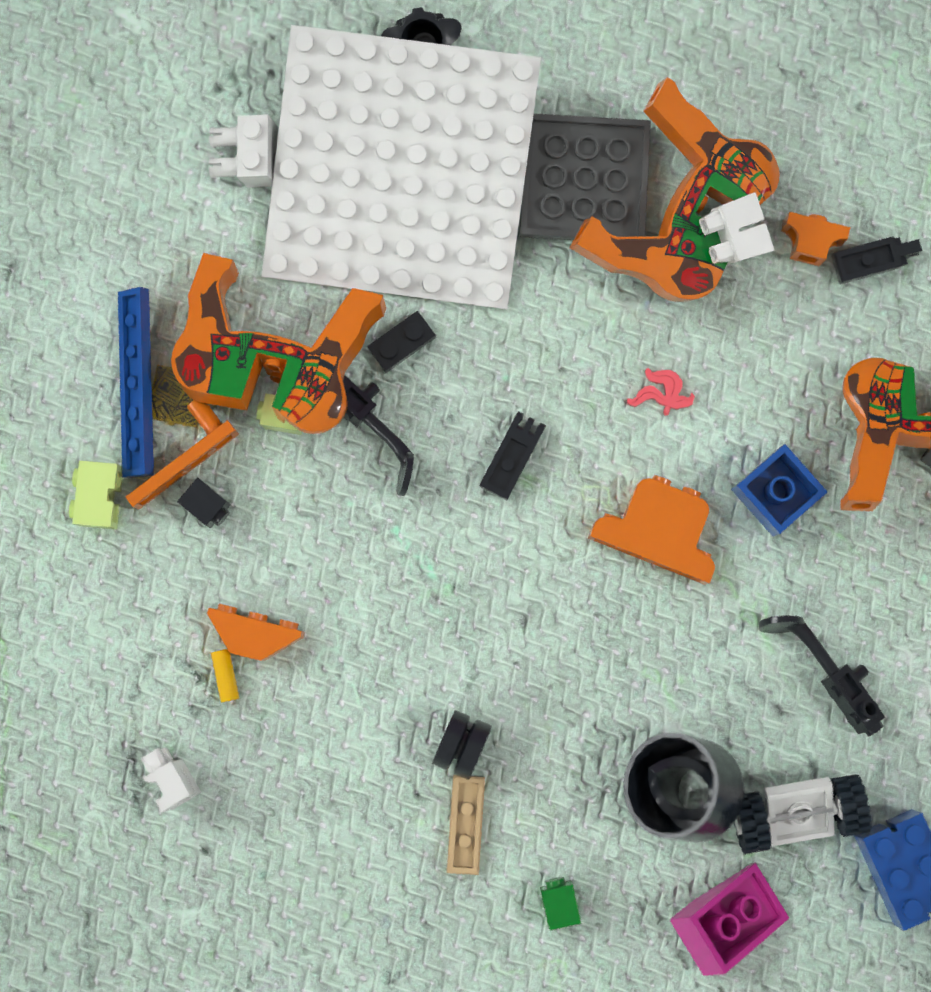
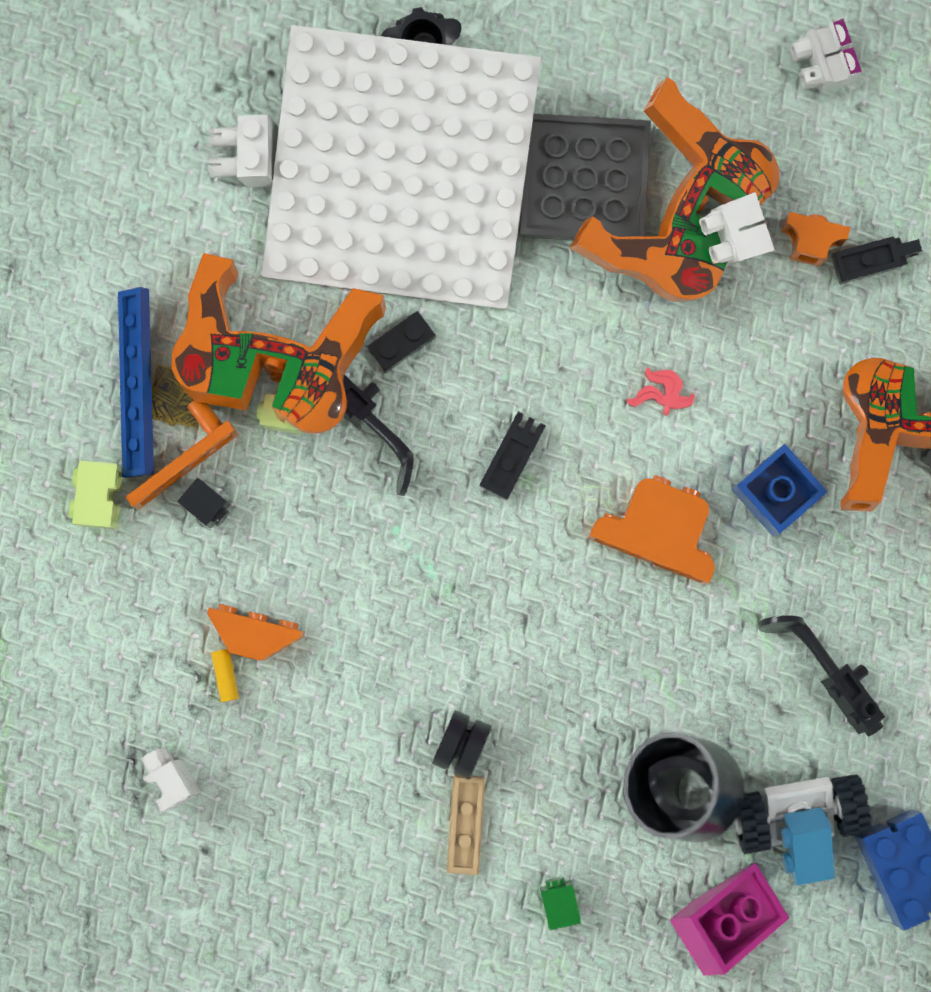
none -> dark azure piece [780,807,835,886]
none -> white hips [790,18,862,92]

